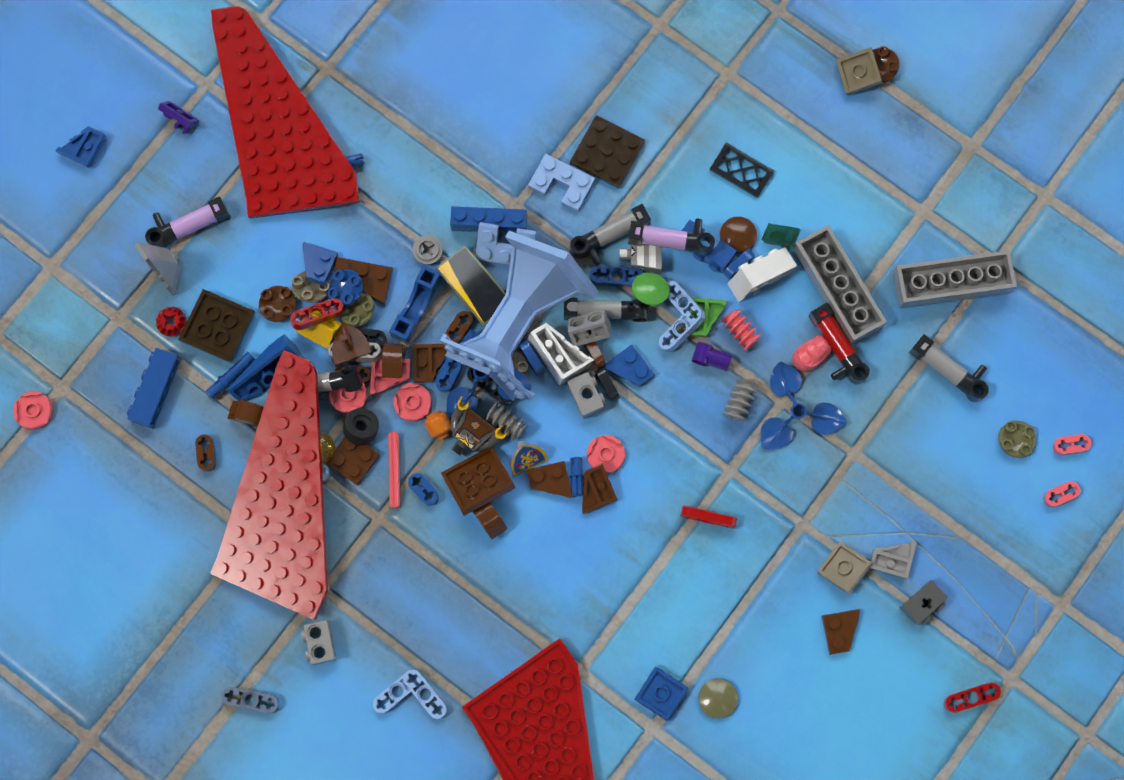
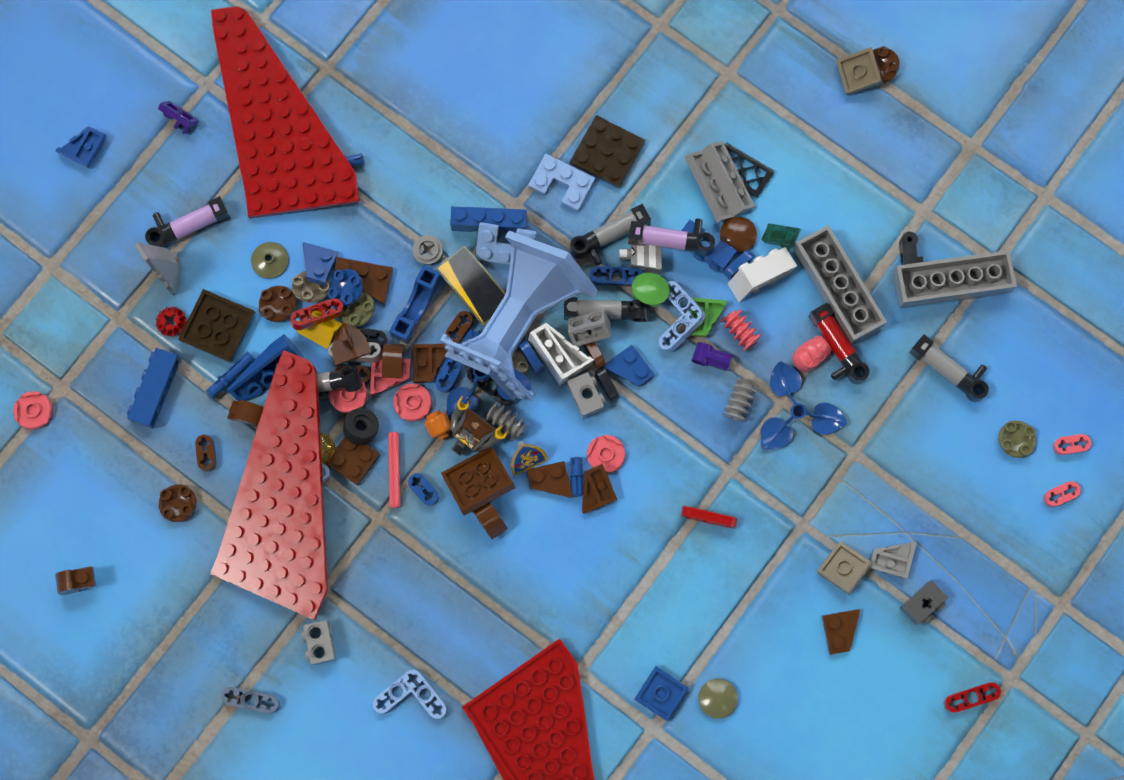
none -> reddish brown brick [55,566,96,595]
none -> reddish brown dish [158,484,197,522]
none -> olive dish [251,242,289,279]
none -> light grey slope [685,141,755,223]
none -> black leg [899,231,923,265]

